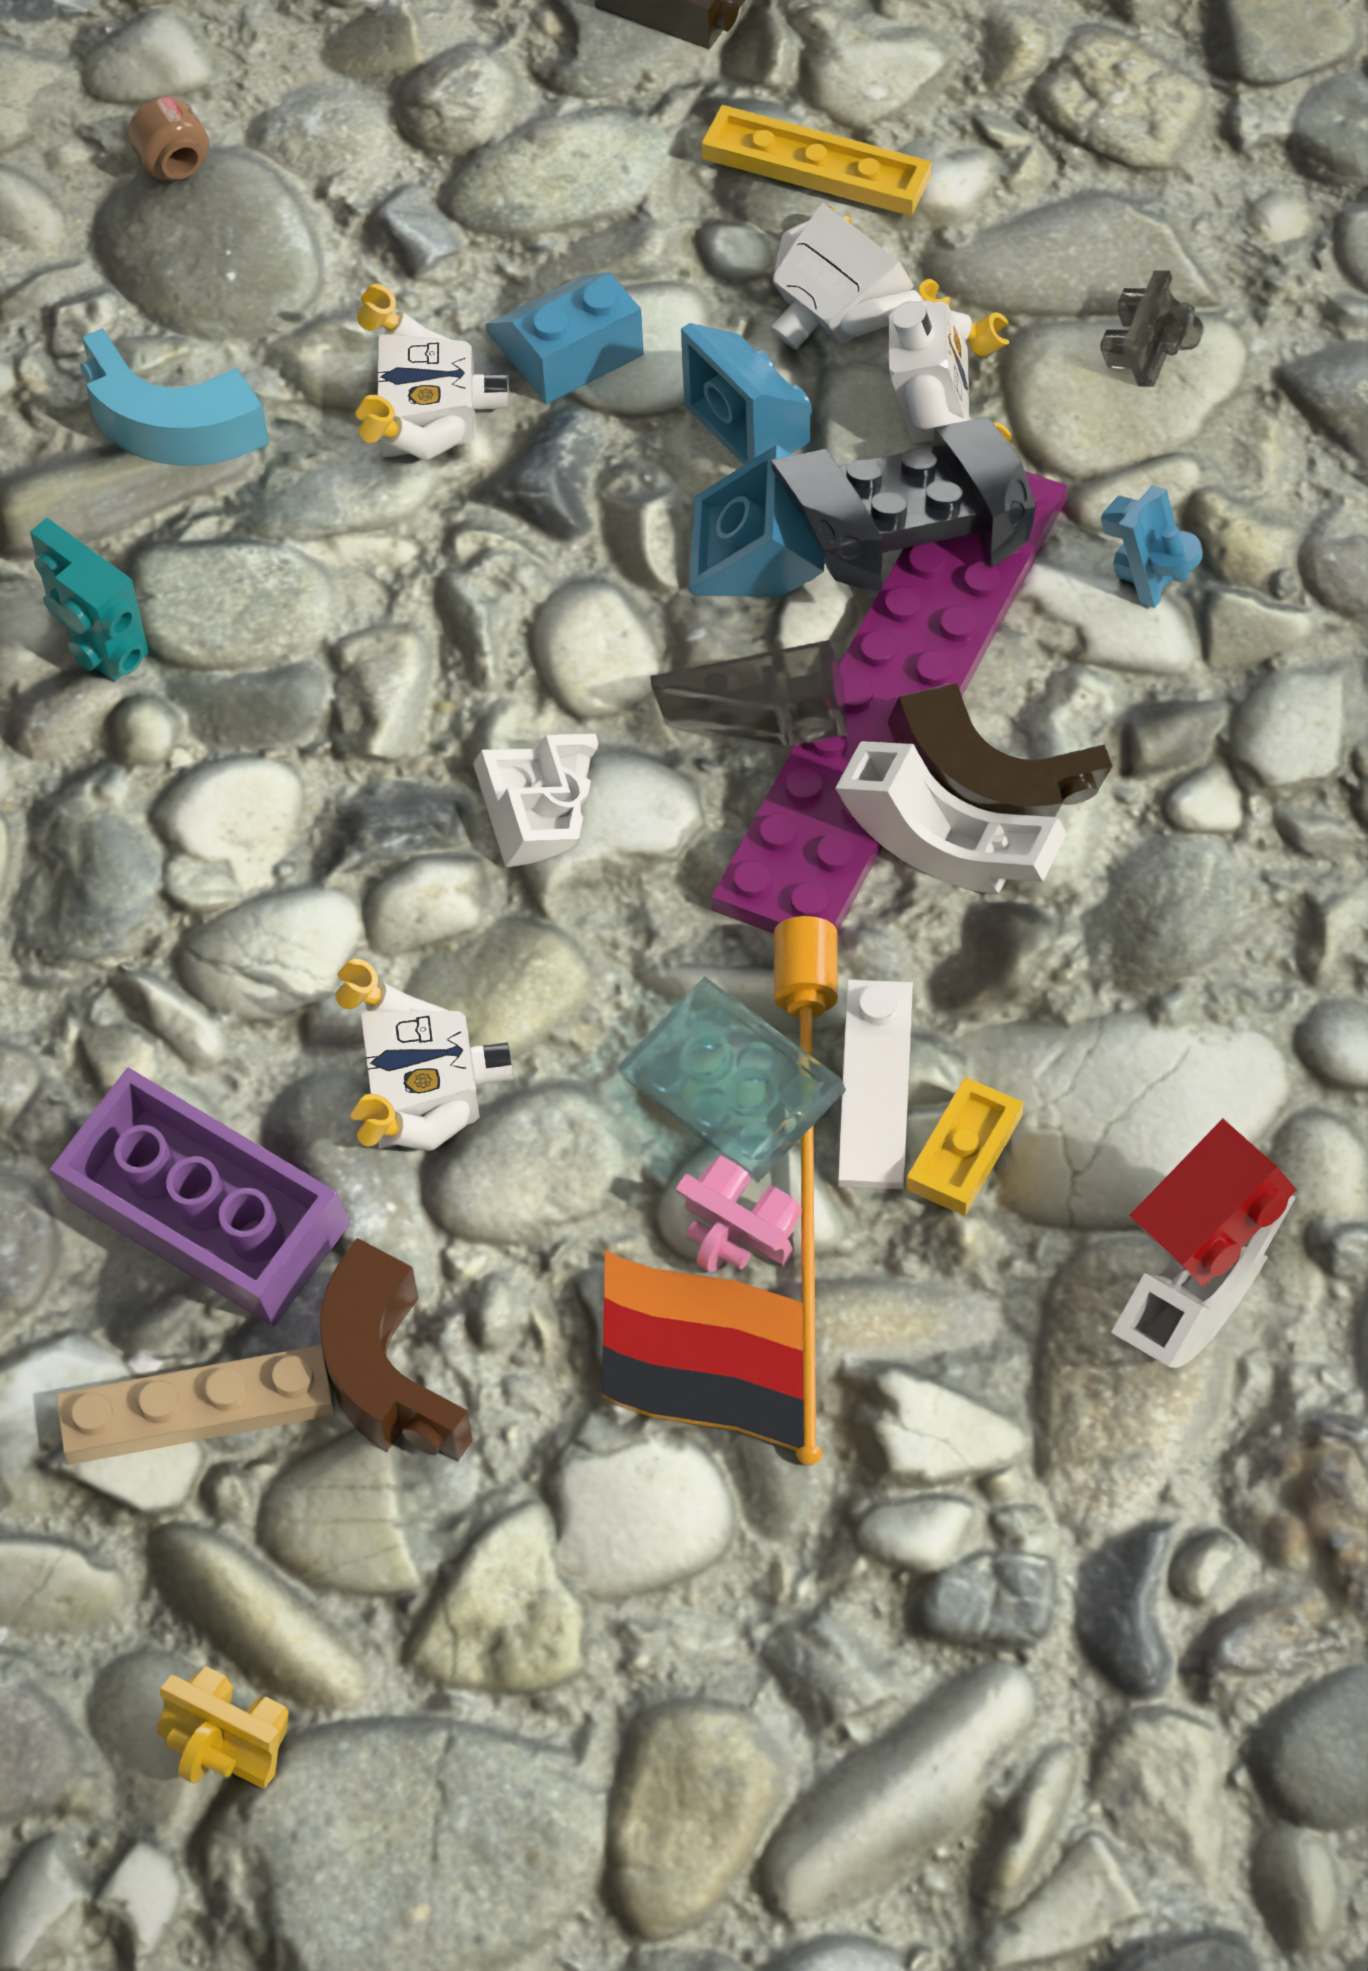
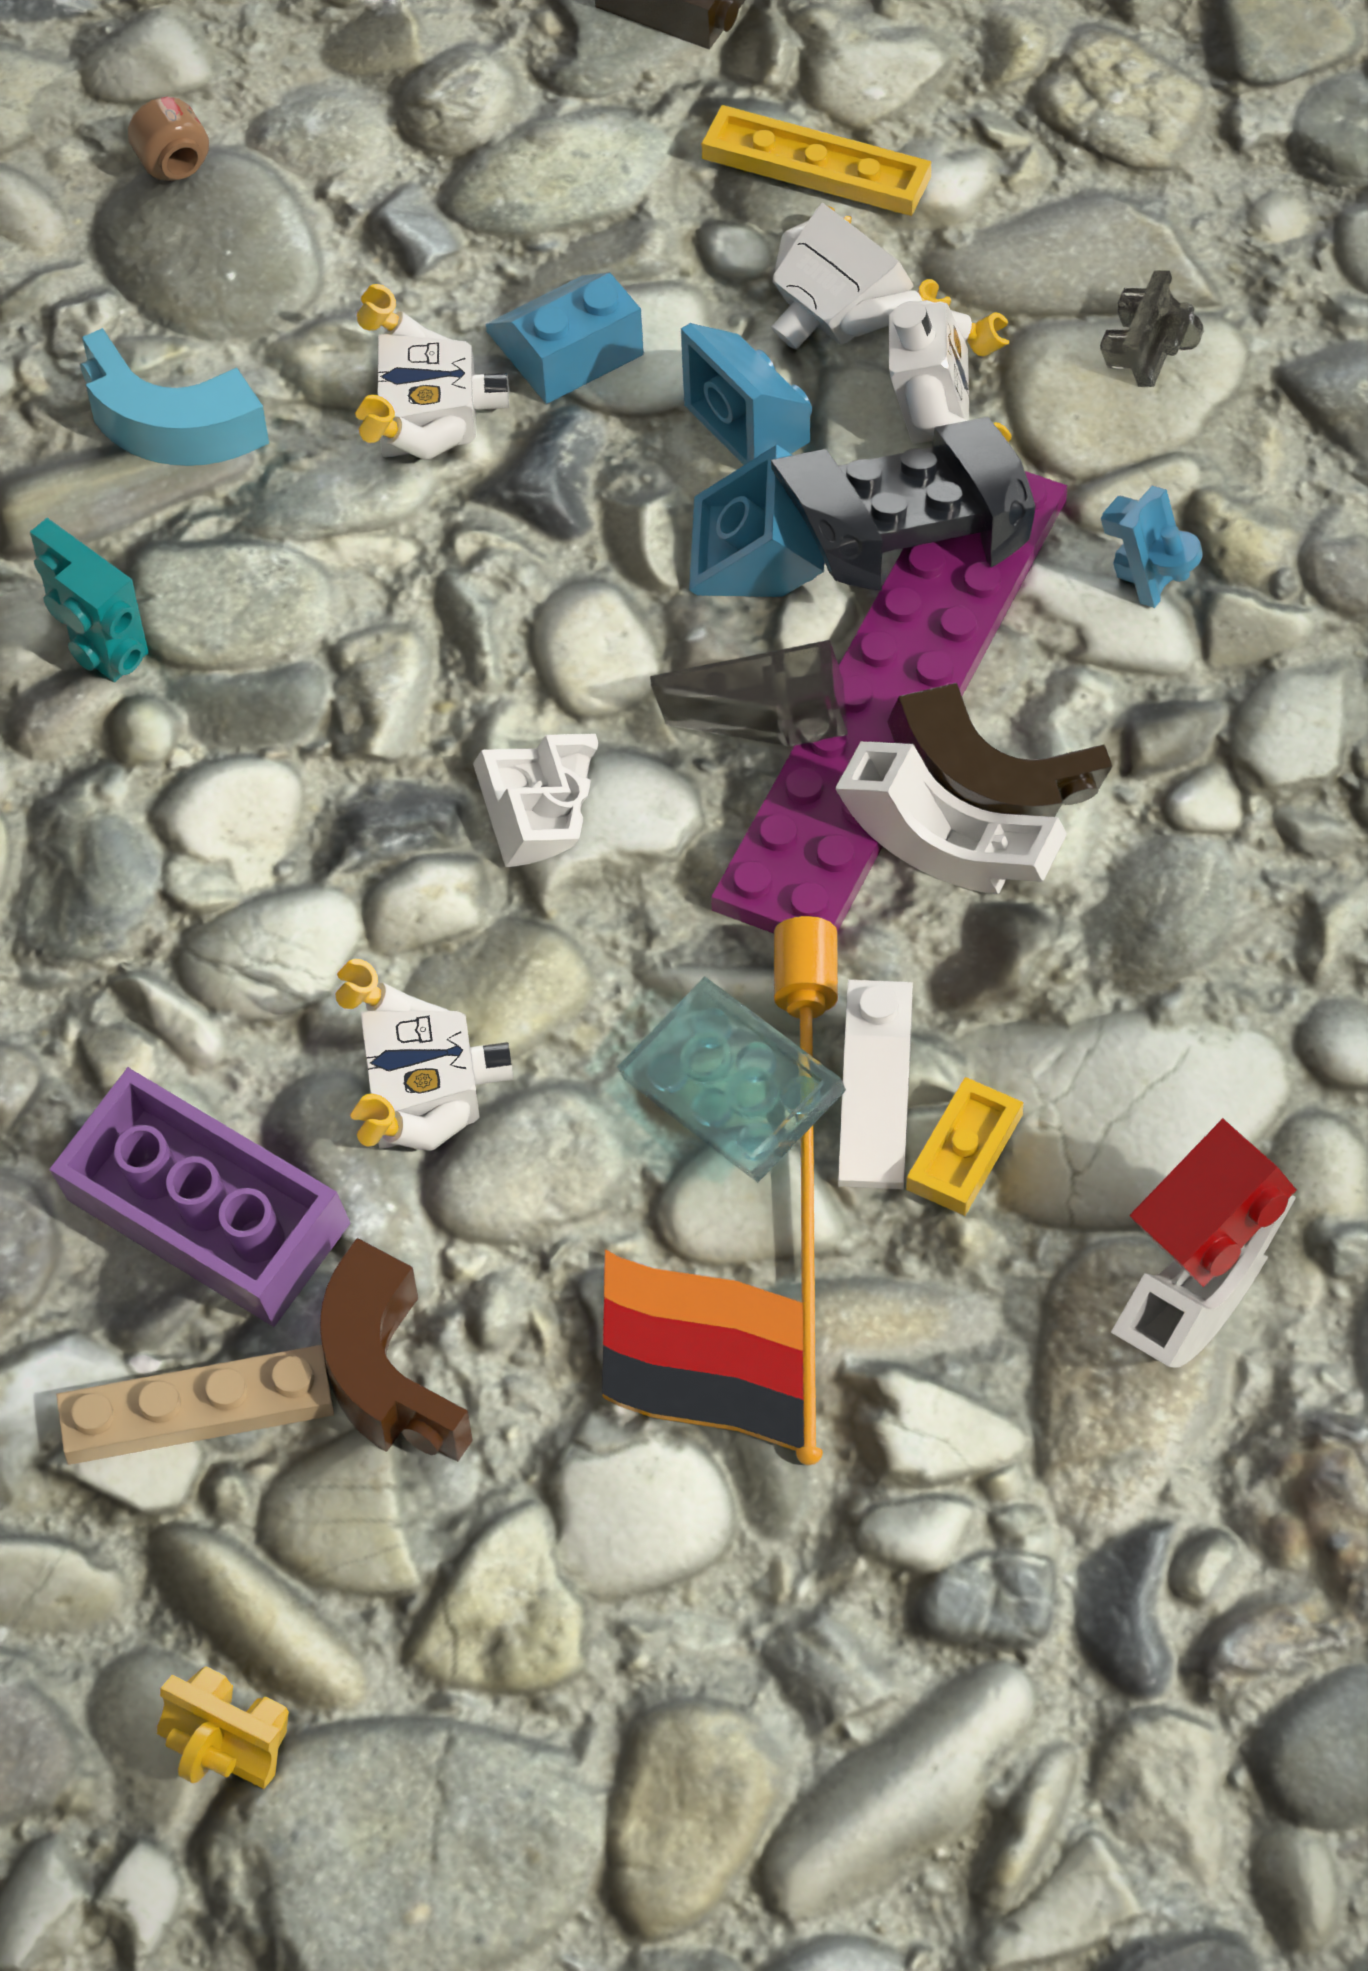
bright pink hips [675,1155,802,1273] -> none

